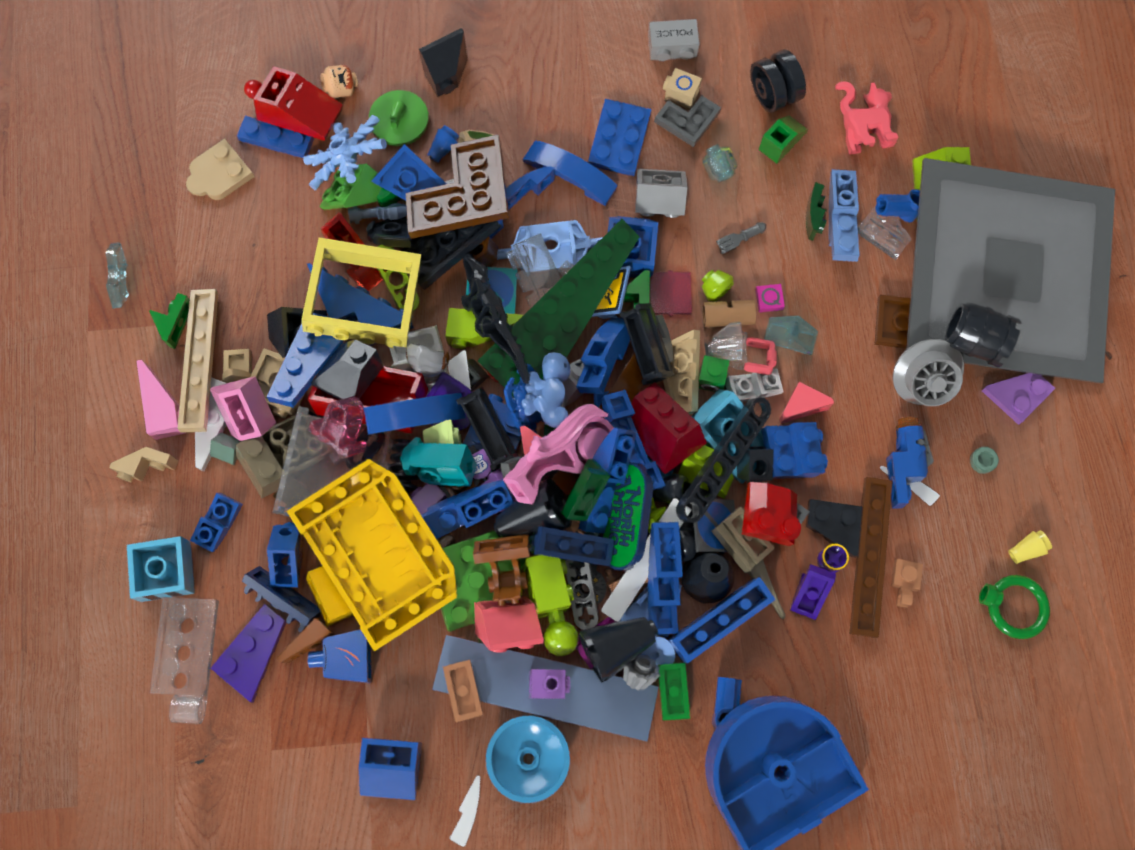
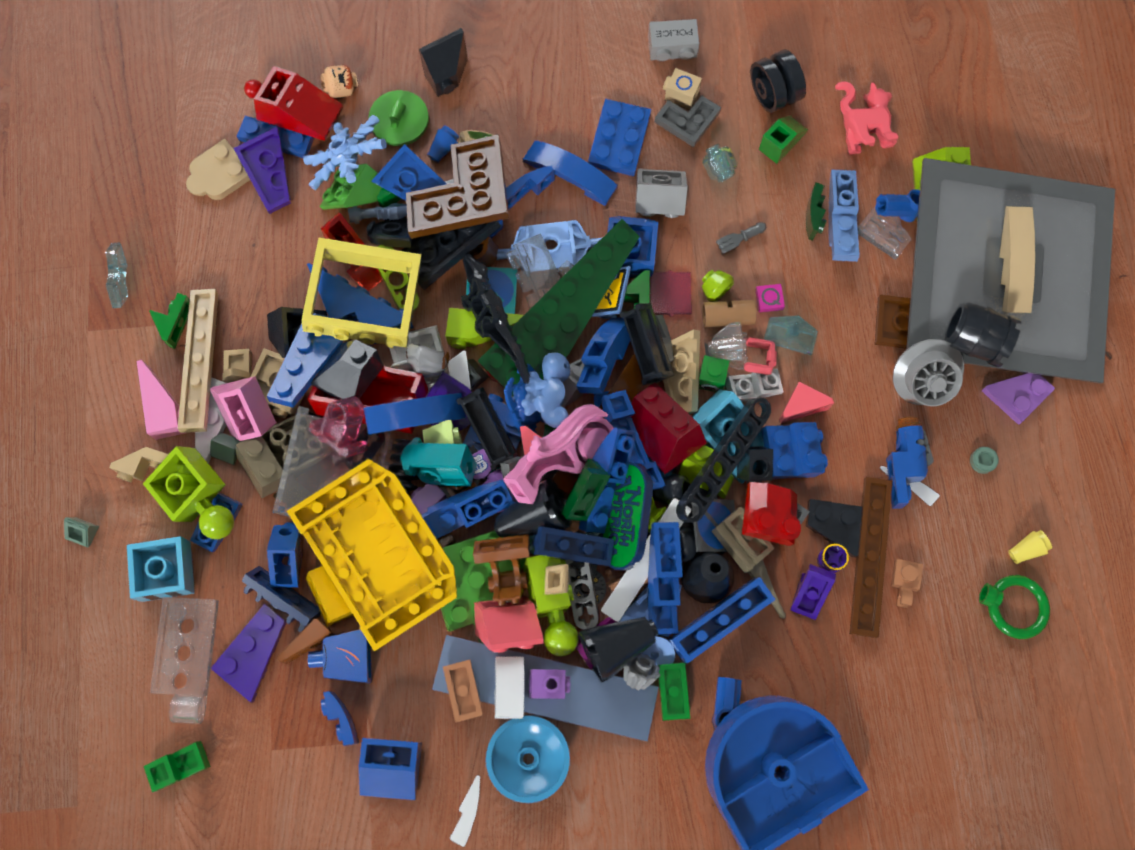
none -> sand green slope [64,517,99,547]
none -> lime brick [143,446,234,540]
none -> green slope [143,741,211,793]
none -> dark purple wing [233,127,291,214]
none -> blue slope [321,691,359,746]
none -> white slope [494,657,524,719]
none -> tan slope [545,564,569,595]
none -> tan slope [999,206,1035,313]

